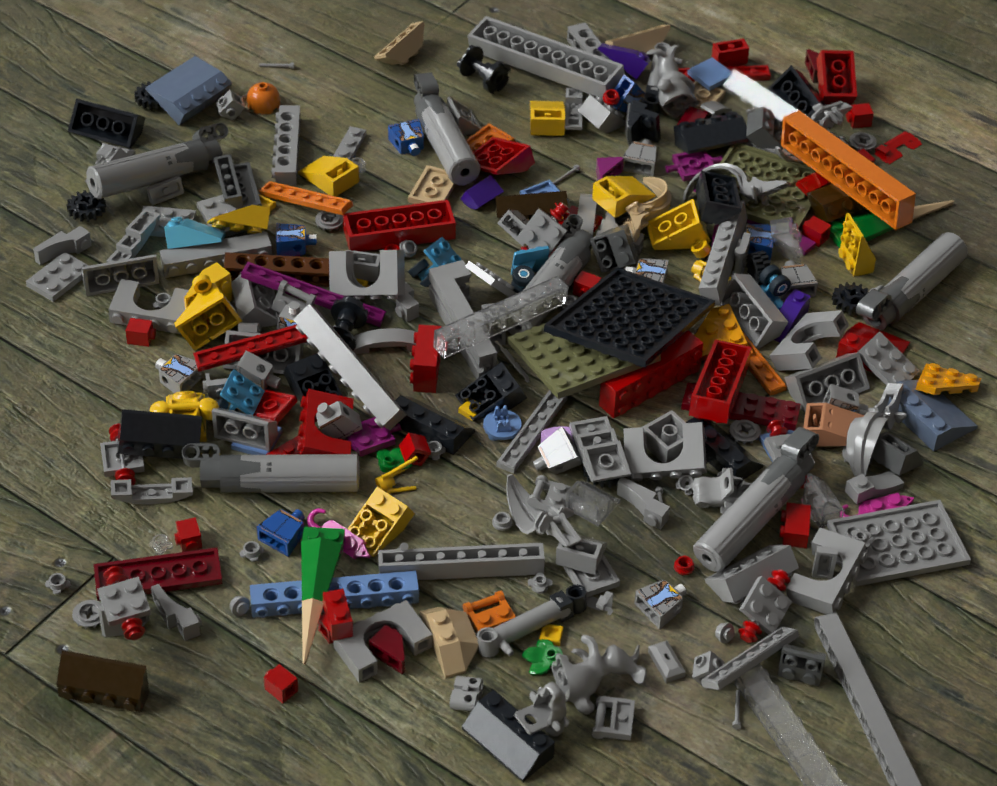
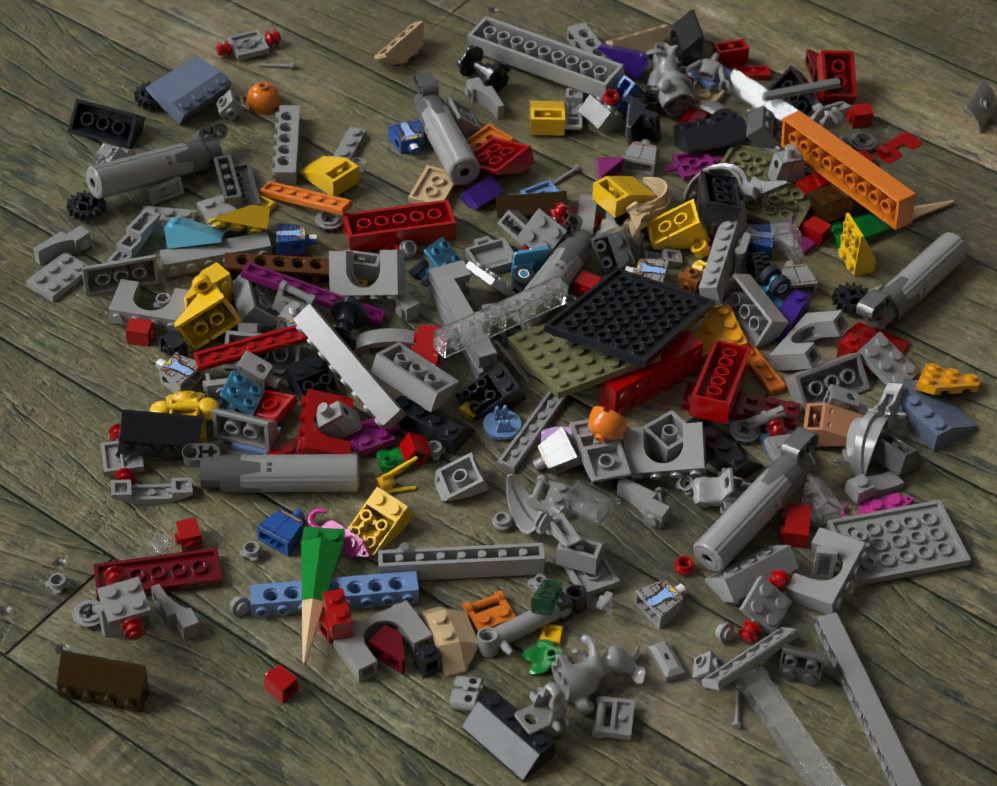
none -> black brick [158,330,188,357]
none -> light grey plate [215,29,281,61]
none -> light grey slope [371,342,459,412]
none -> black brick [413,643,442,679]
none -> light grey slope [434,452,489,501]
none -> light grey slope [464,77,504,120]
none -> light grey piece [465,236,514,279]
none -> clear green slope [531,579,564,616]
none -> orange cylinder [588,406,629,443]
none -> light grey slope [642,248,683,268]
none -> black slope [670,10,704,67]
none -> dark orange brick [678,266,704,295]
none -> light grey piece [679,52,730,92]
none -> light grey pin [745,405,786,431]
none -> light grey axle [761,78,841,102]
none -> light grey torso [767,144,805,183]
none -> light grey shield [965,80,997,133]

